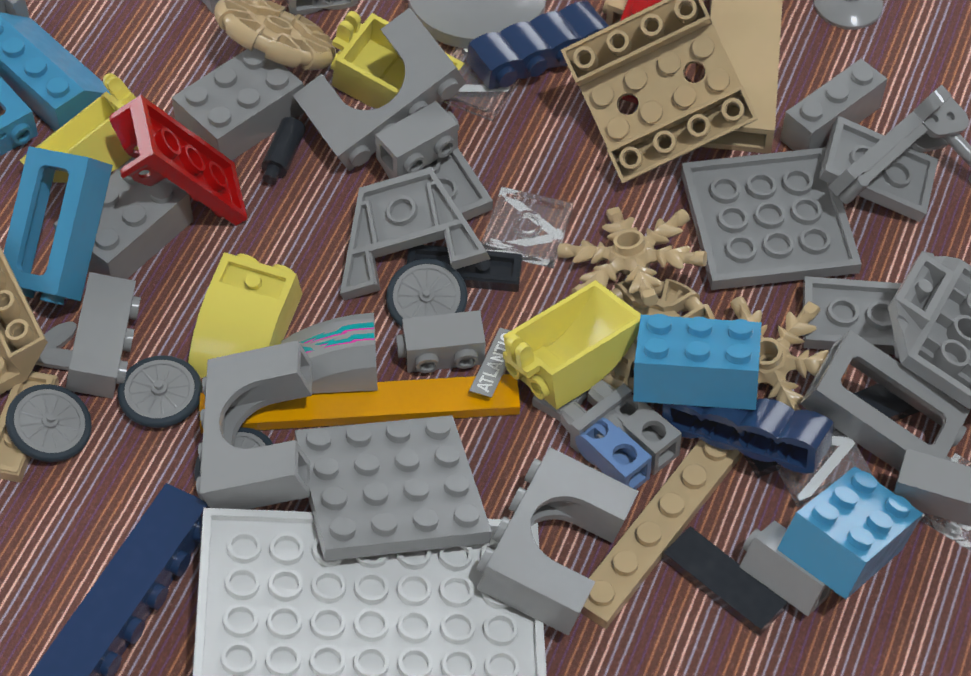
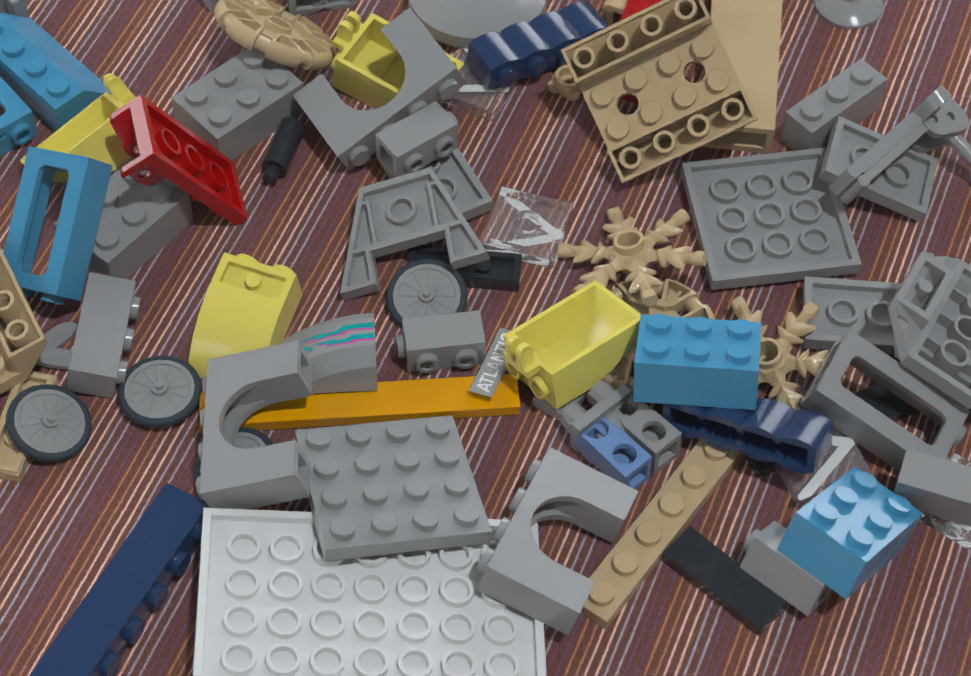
none -> tan plate [548,65,581,101]

